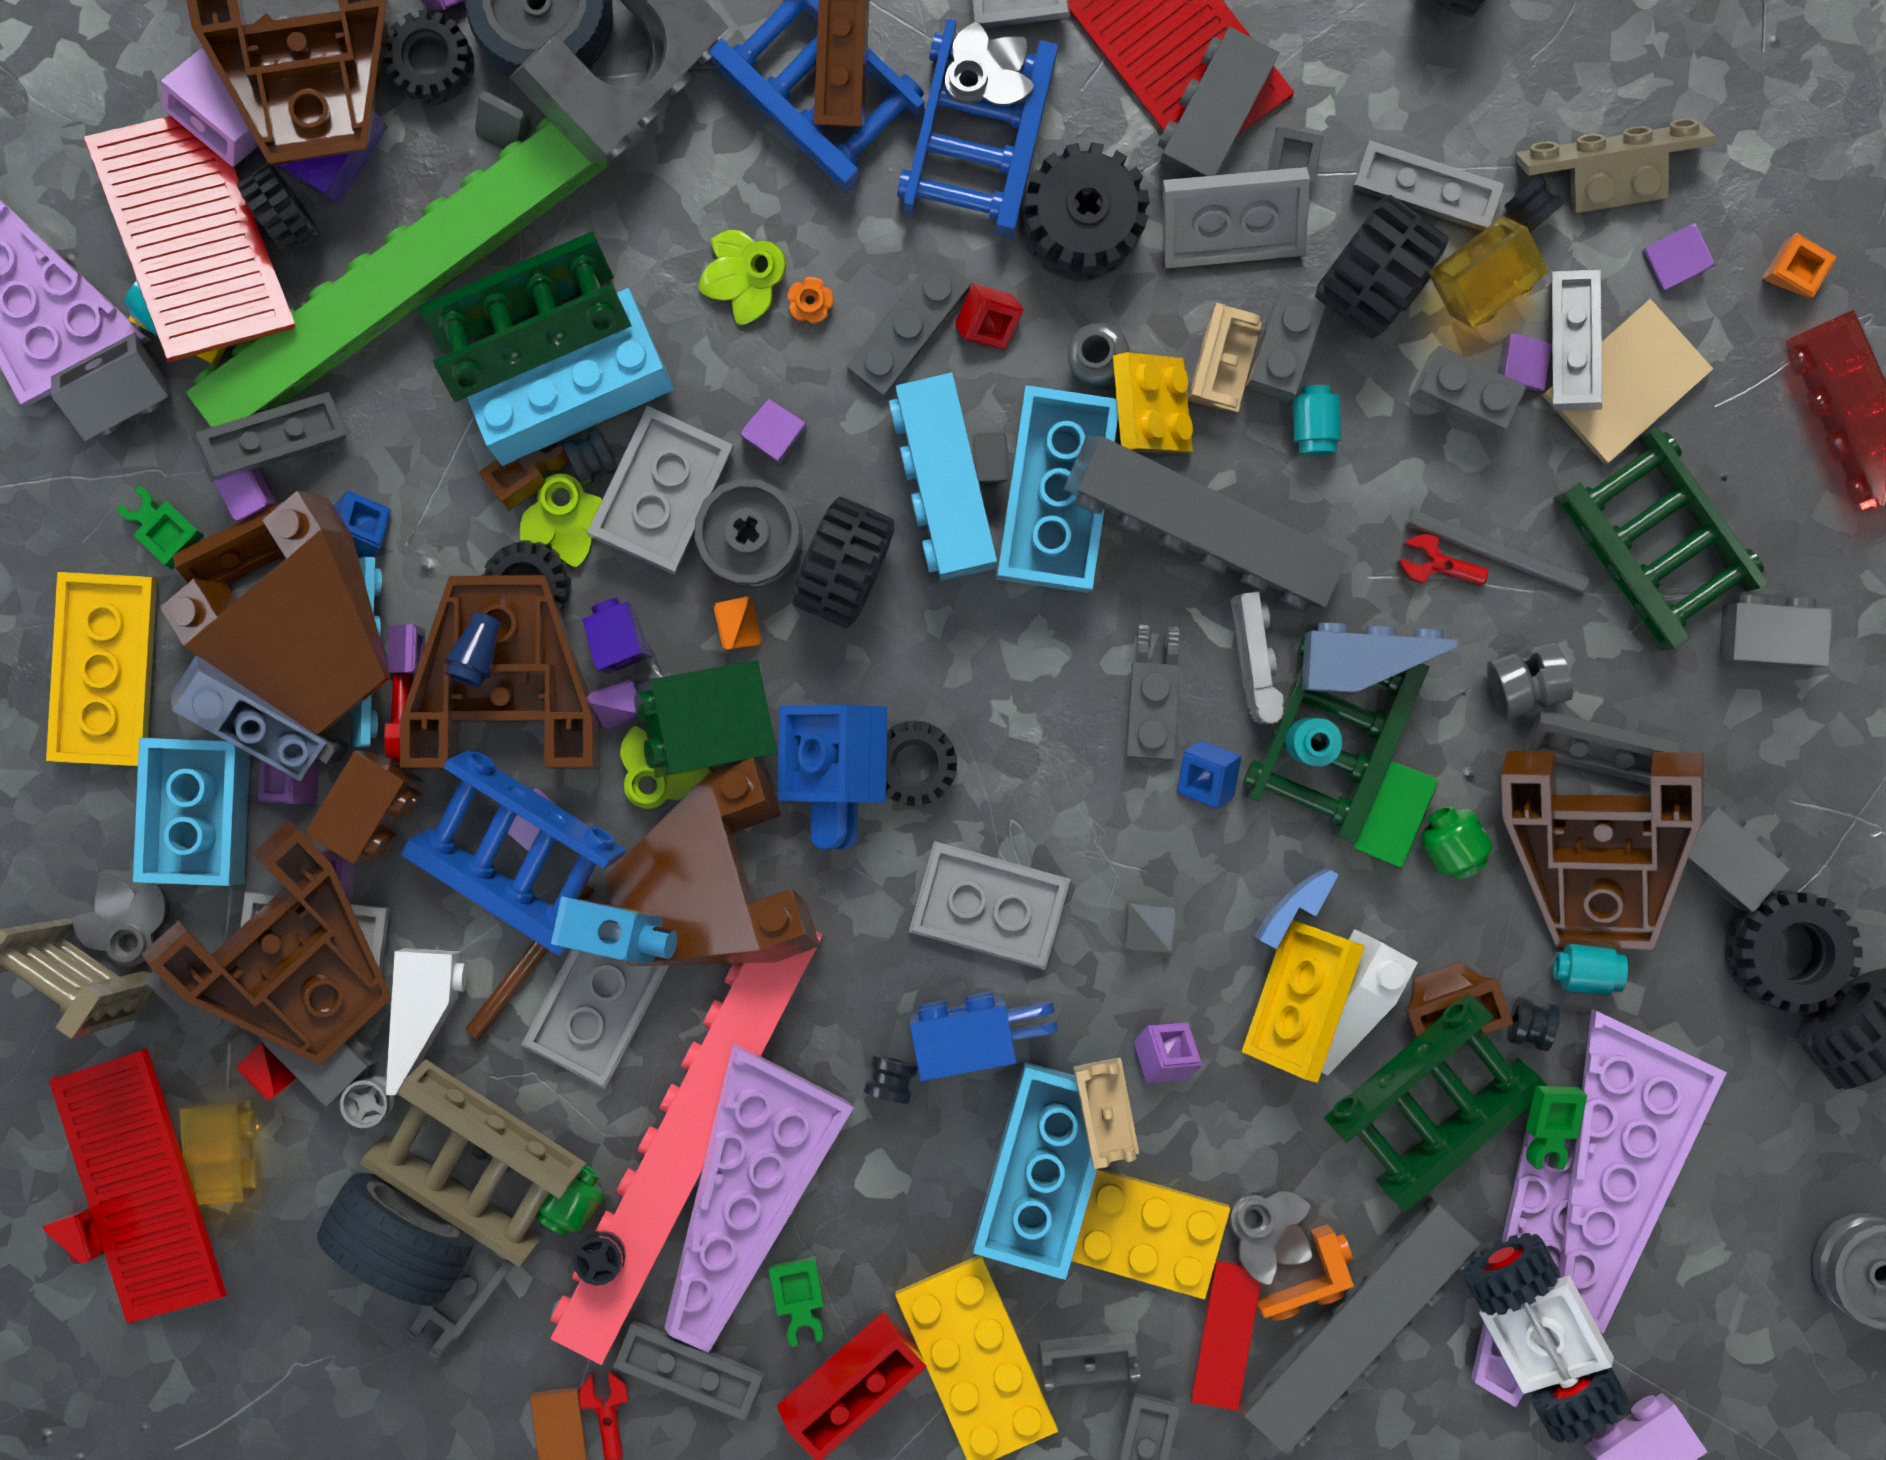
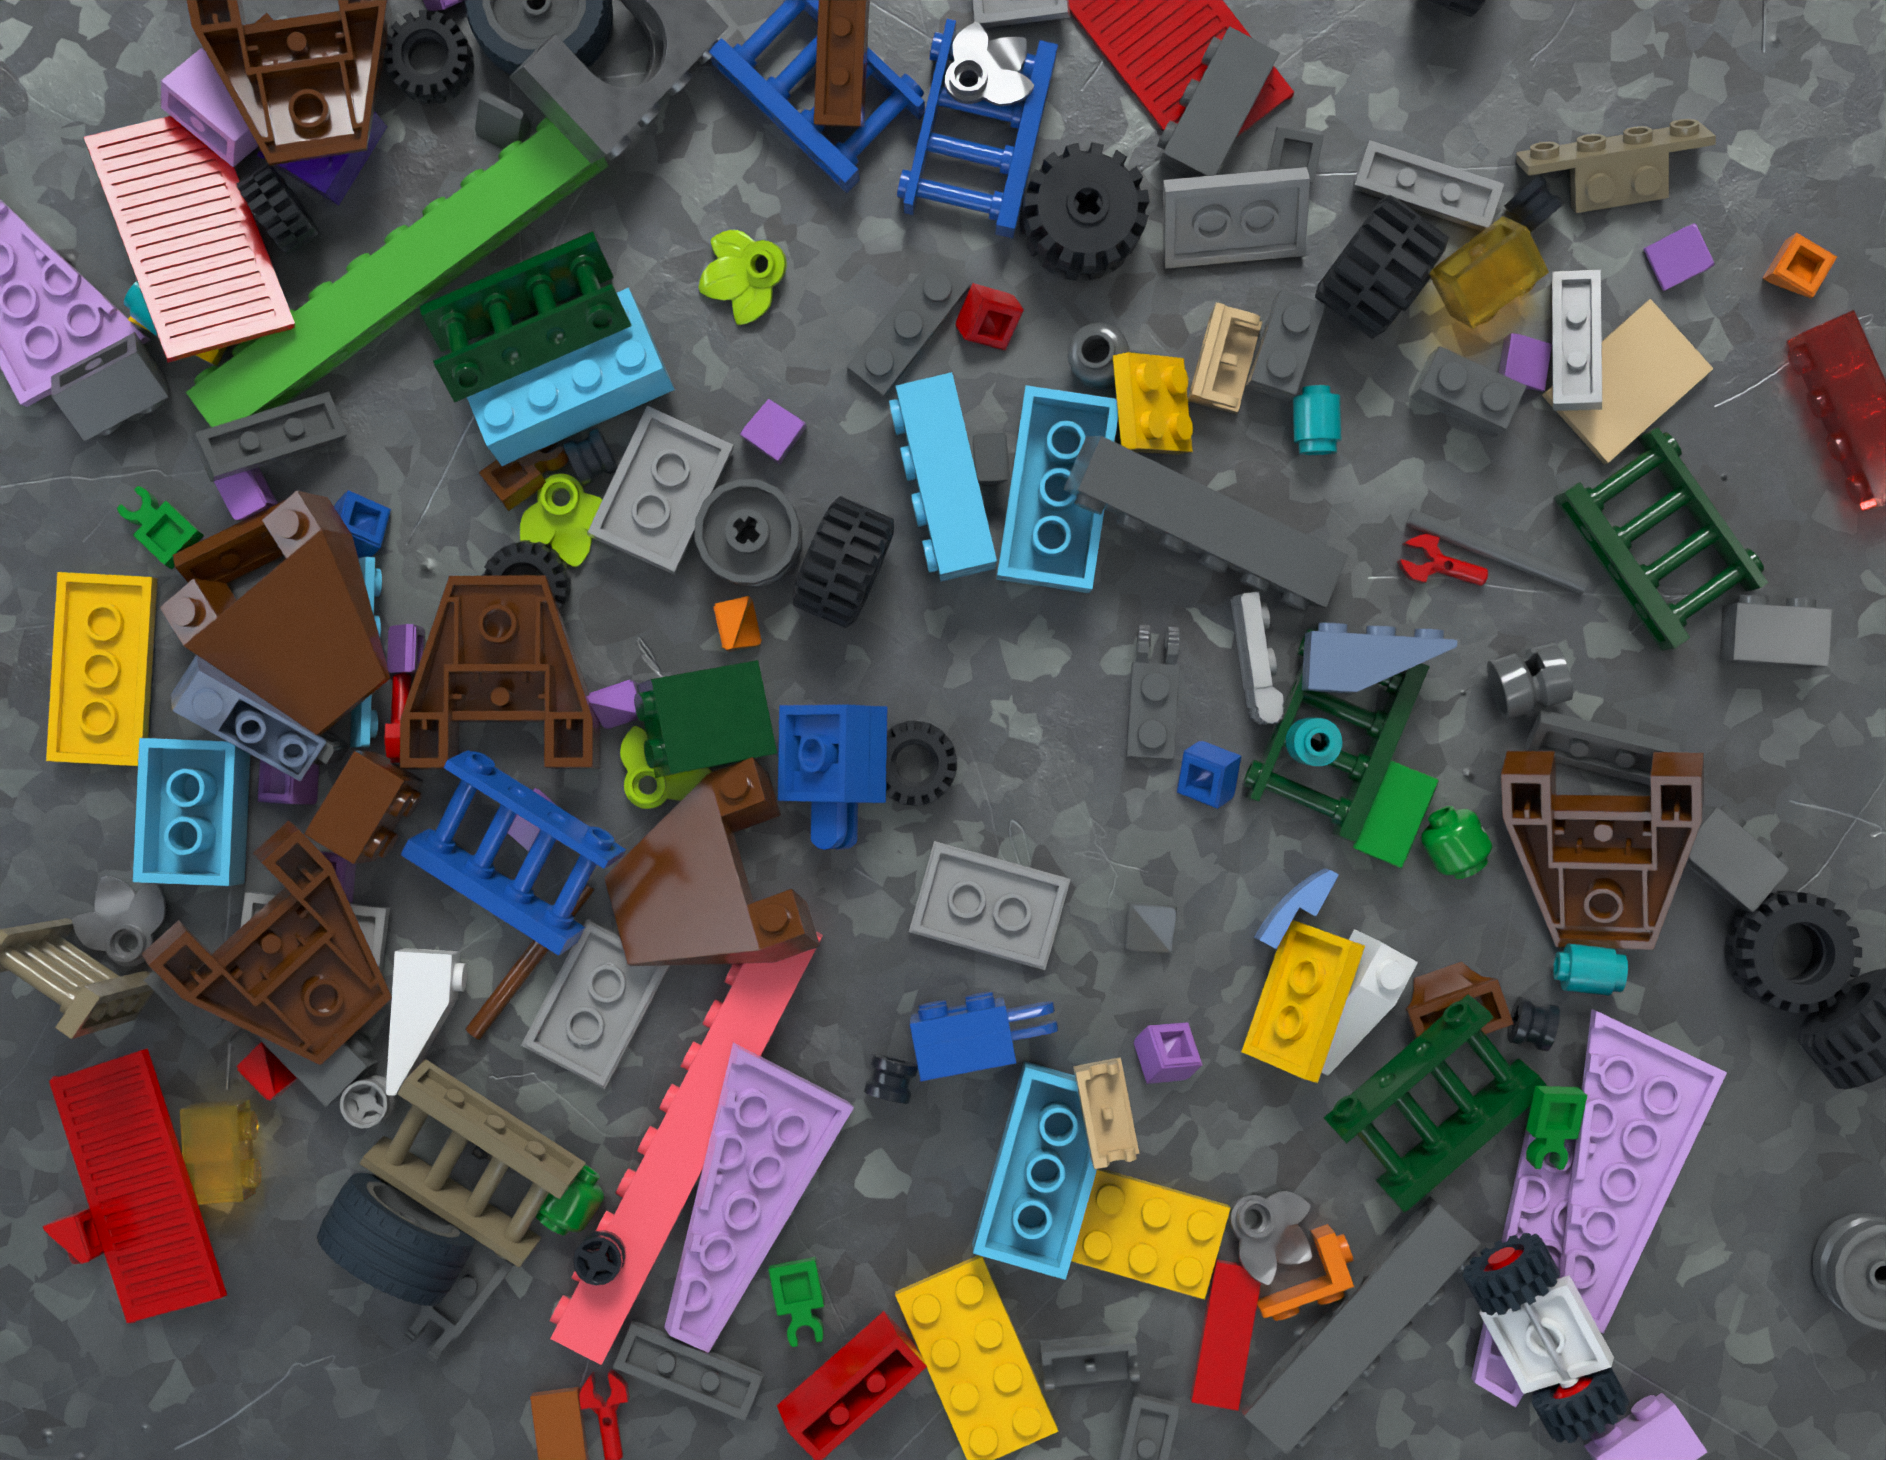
dark blue cone [444,612,501,688] -> none
dark azure torso [551,896,678,964] -> none
dark purple slope [582,598,653,674] -> none
orange plate [787,277,834,324] -> none

